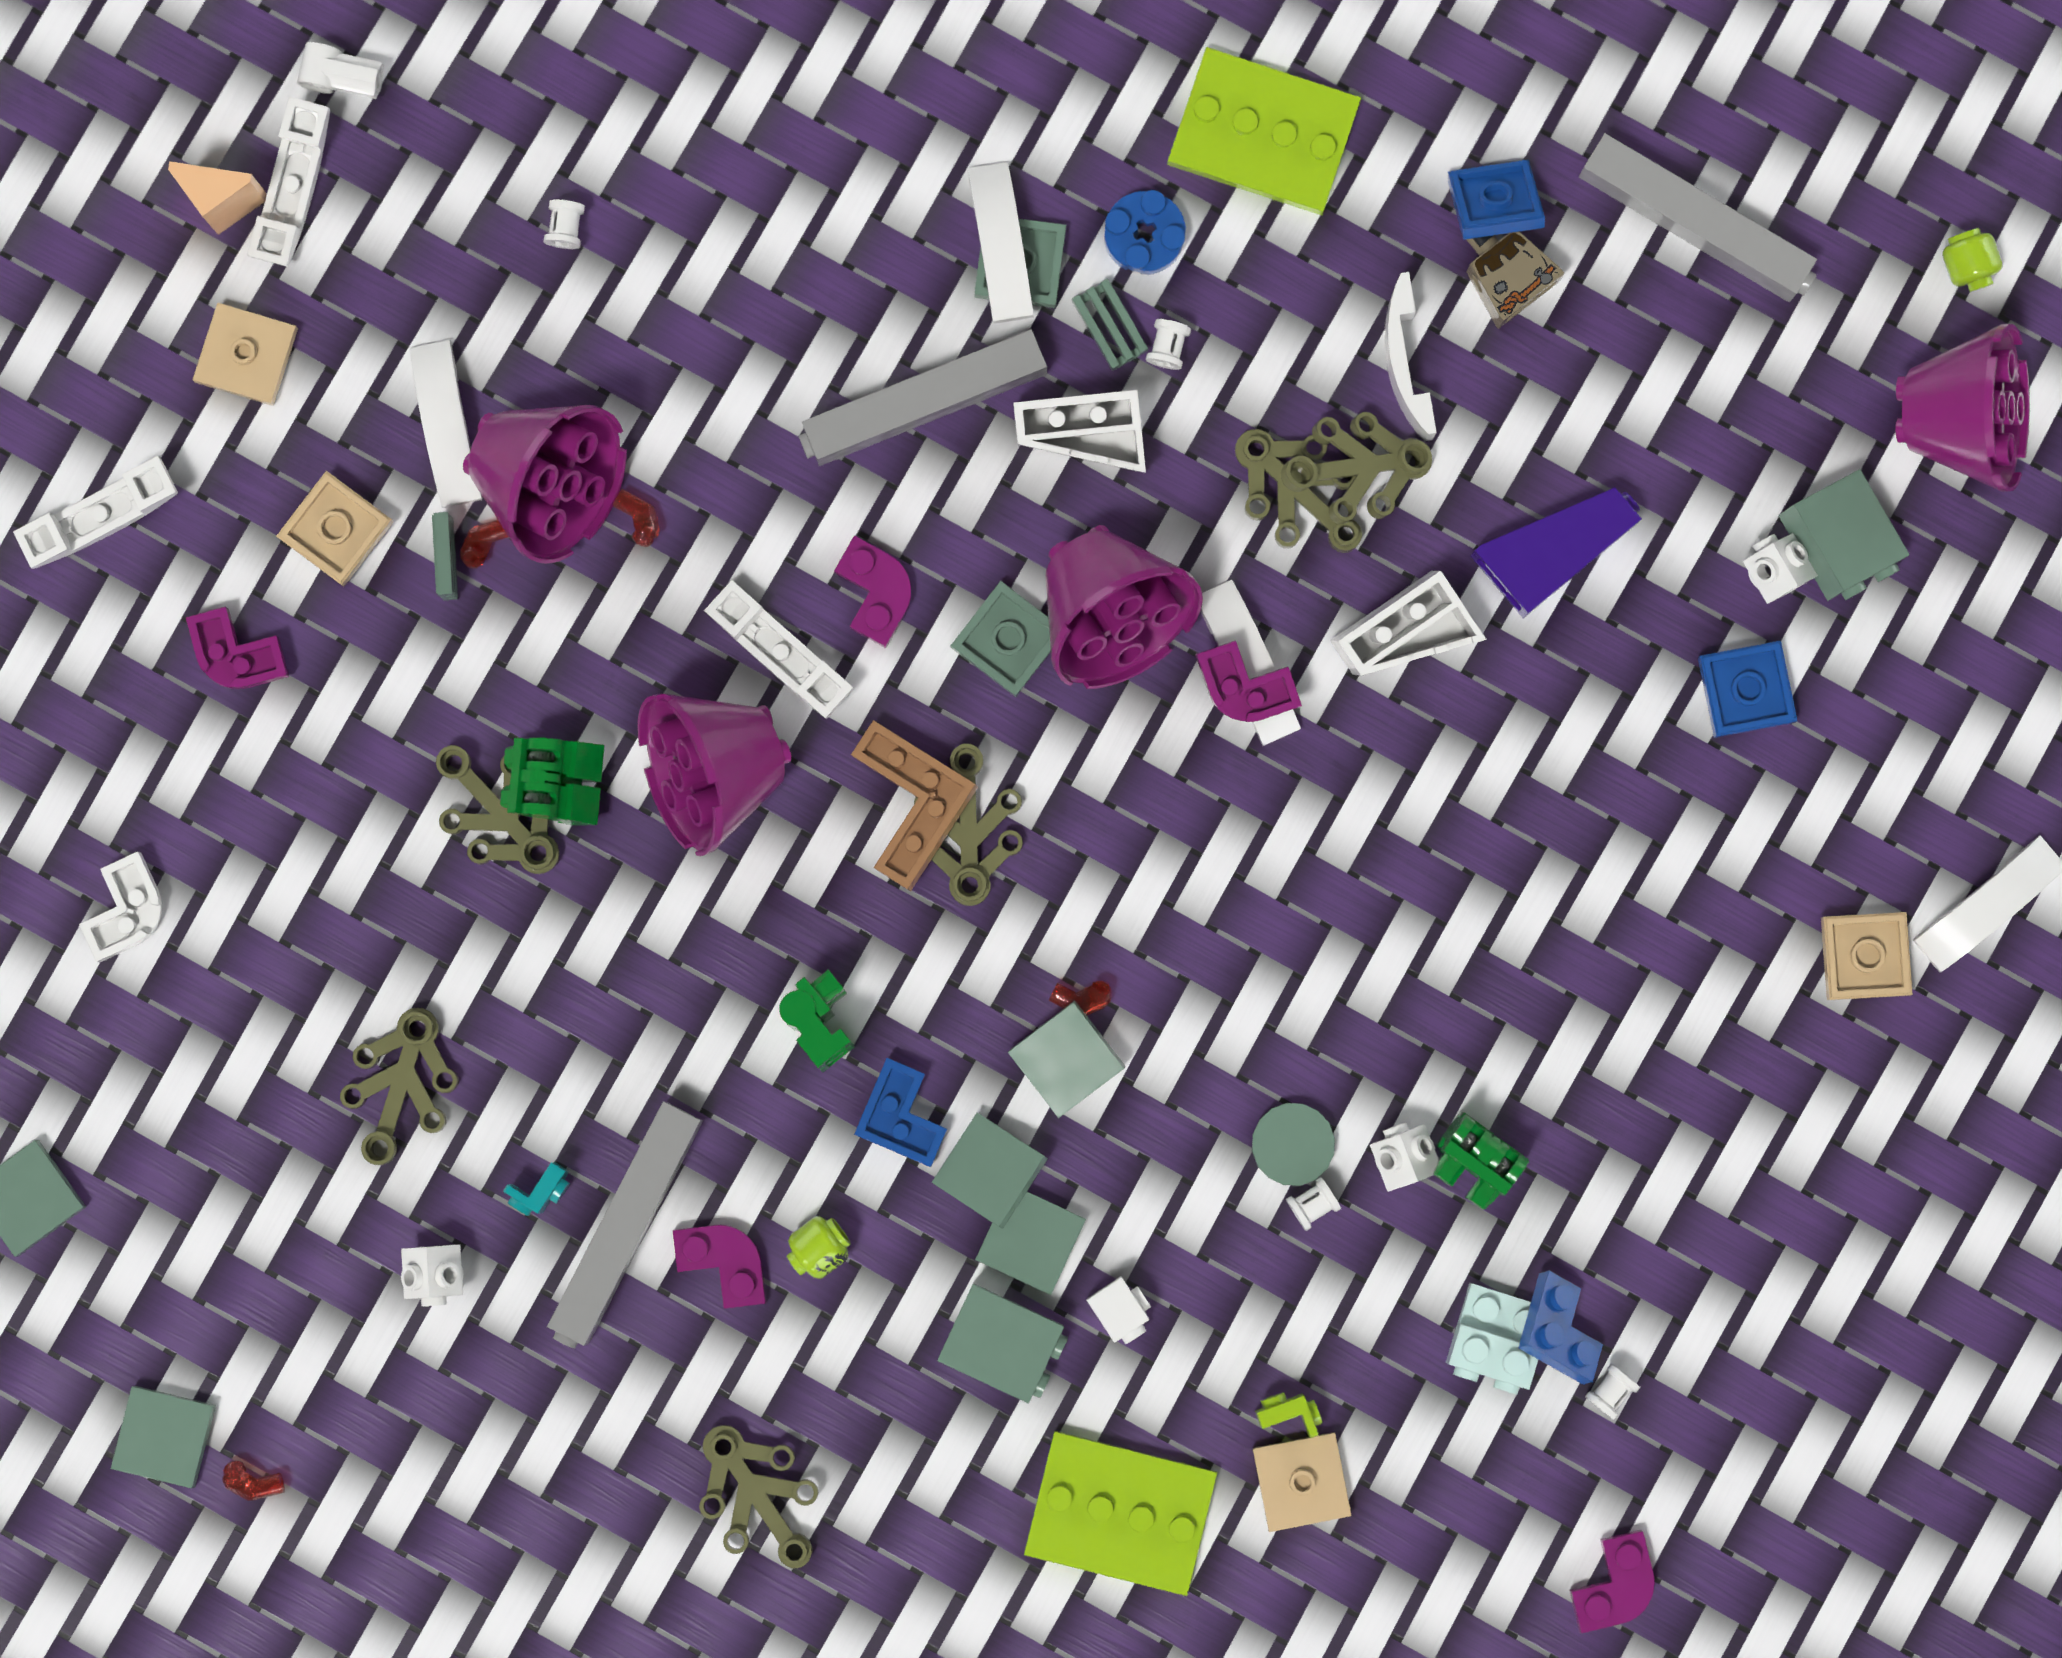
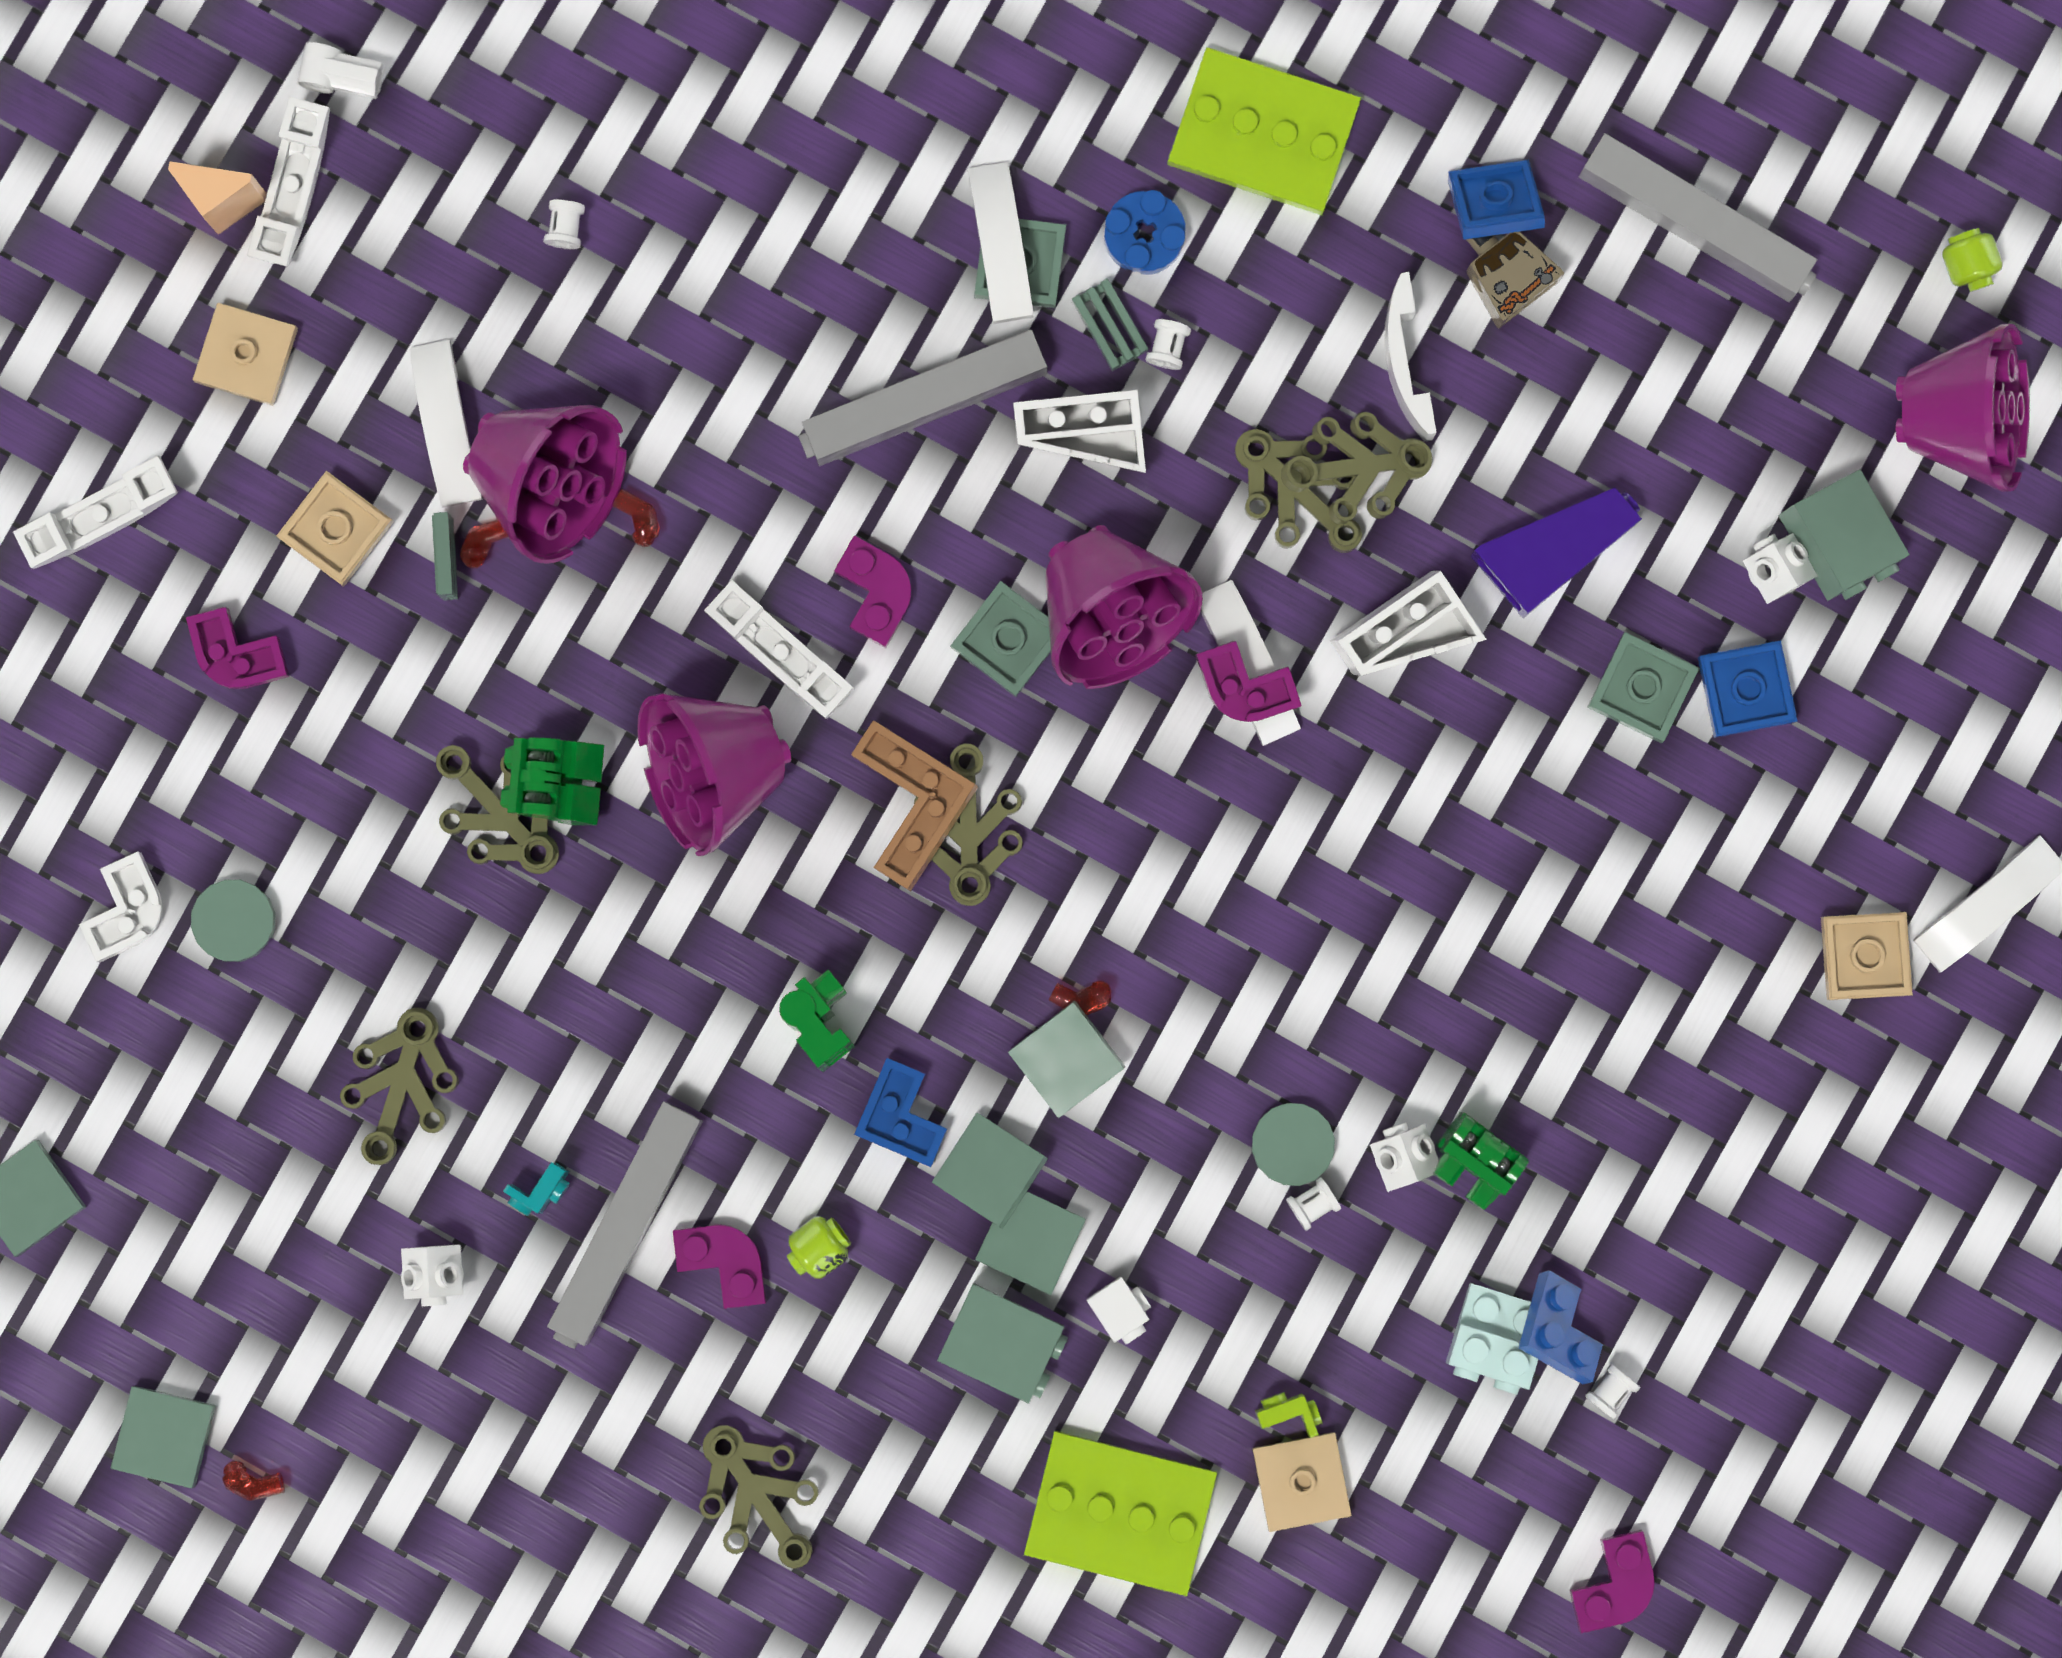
none -> sand green tile [191,880,276,962]
none -> sand green tile [1587,632,1699,743]

